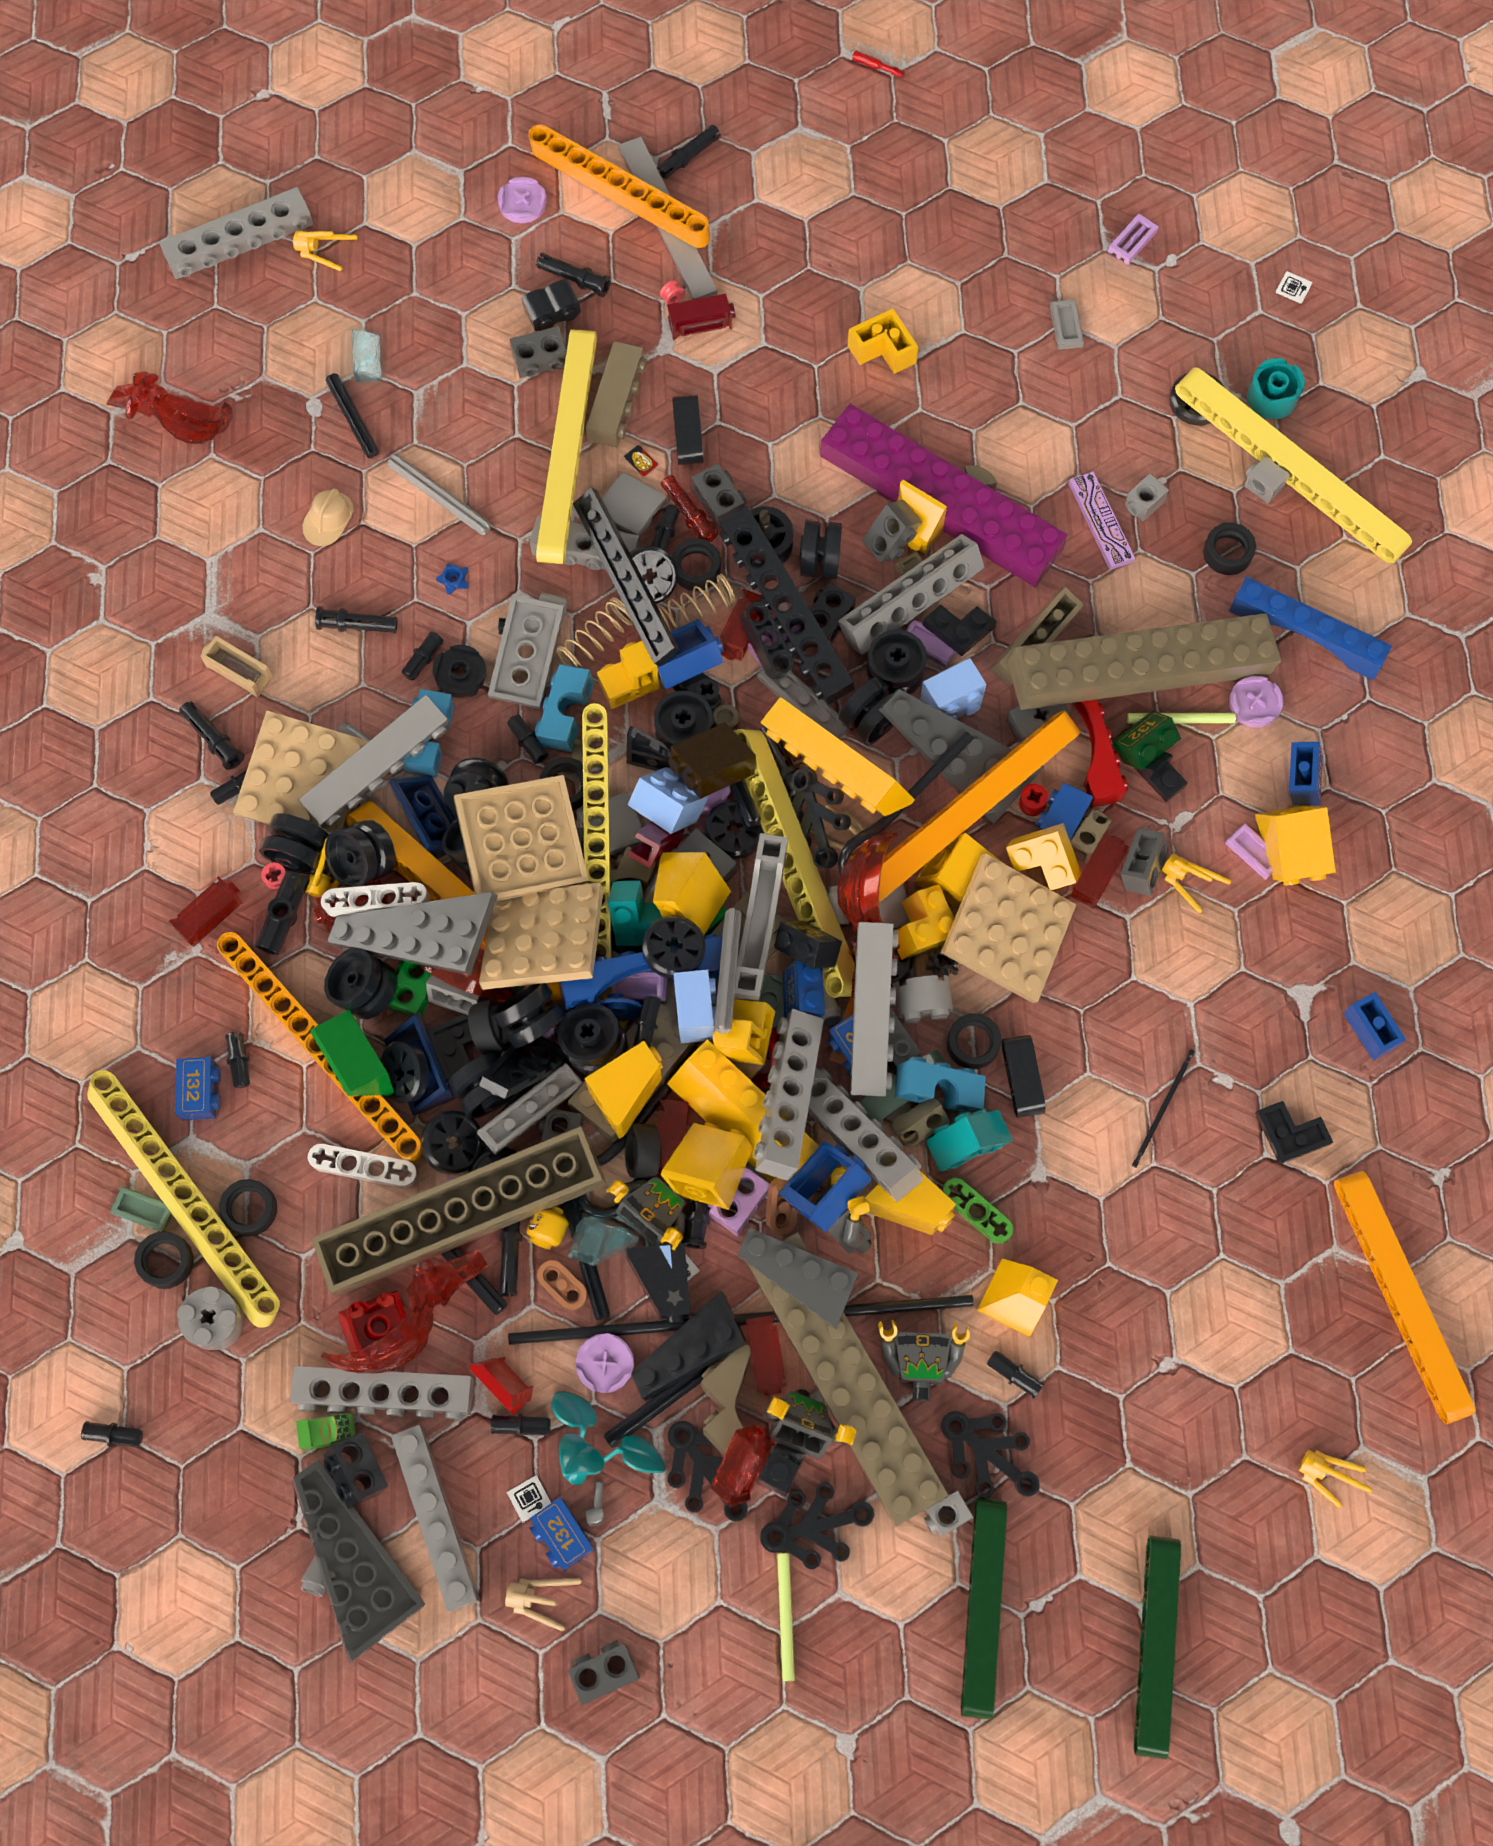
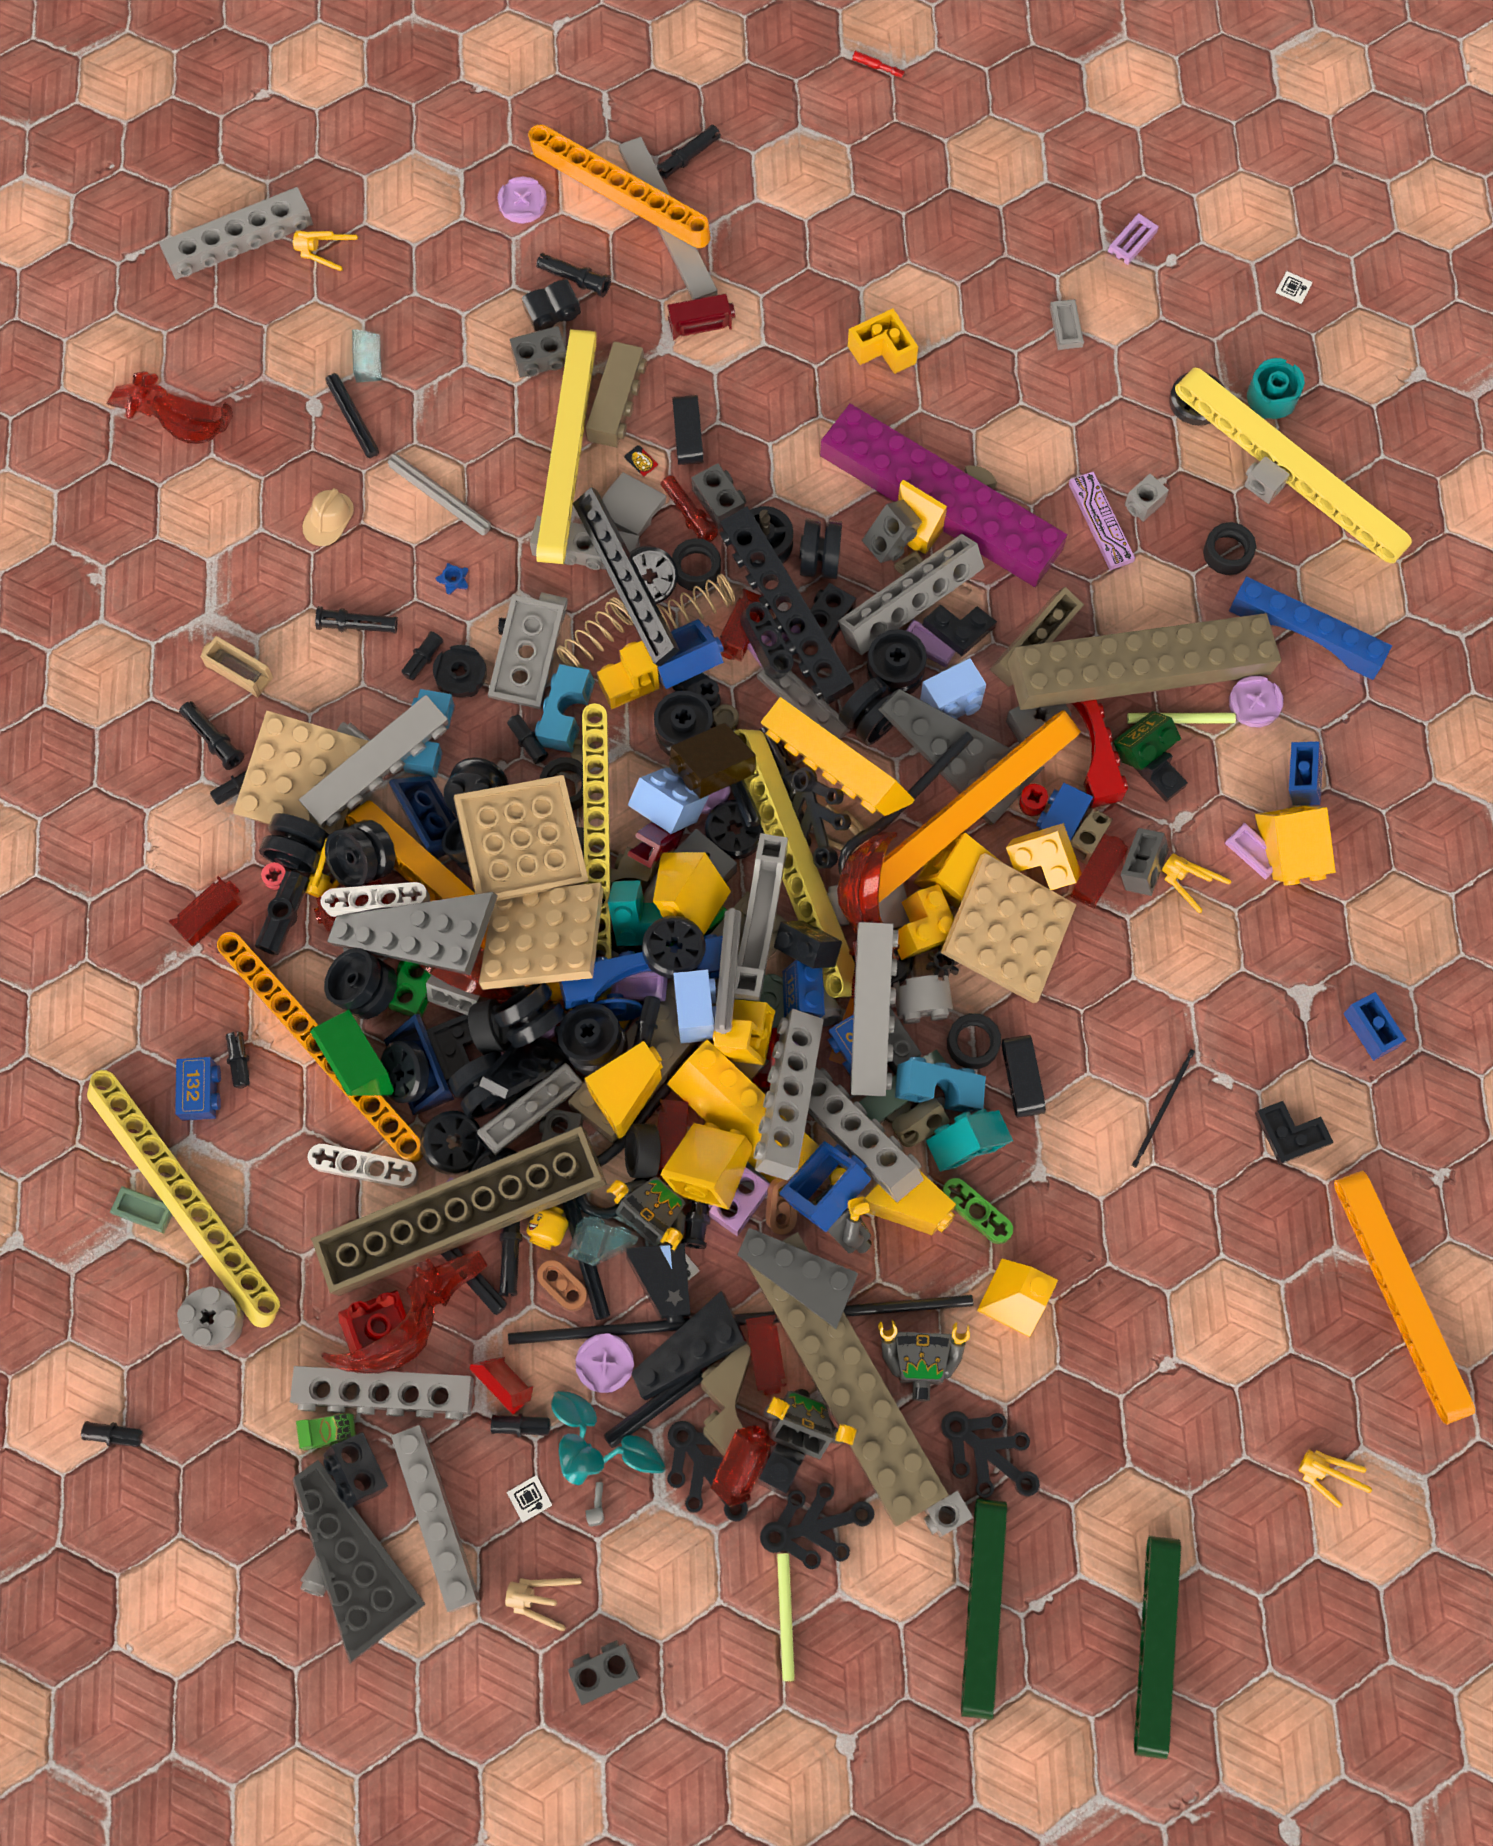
black tyre [134,1232,194,1289] -> none
black tyre [219,1179,277,1237] -> none
blue brick [529,1497,595,1571] -> none
light grey slope [577,792,642,855] -> none
black wing [626,726,671,771] -> none
black axle [651,505,680,552] -> none
coral bush [660,280,685,305] -> none
black axle [987,1351,1044,1398] -> none

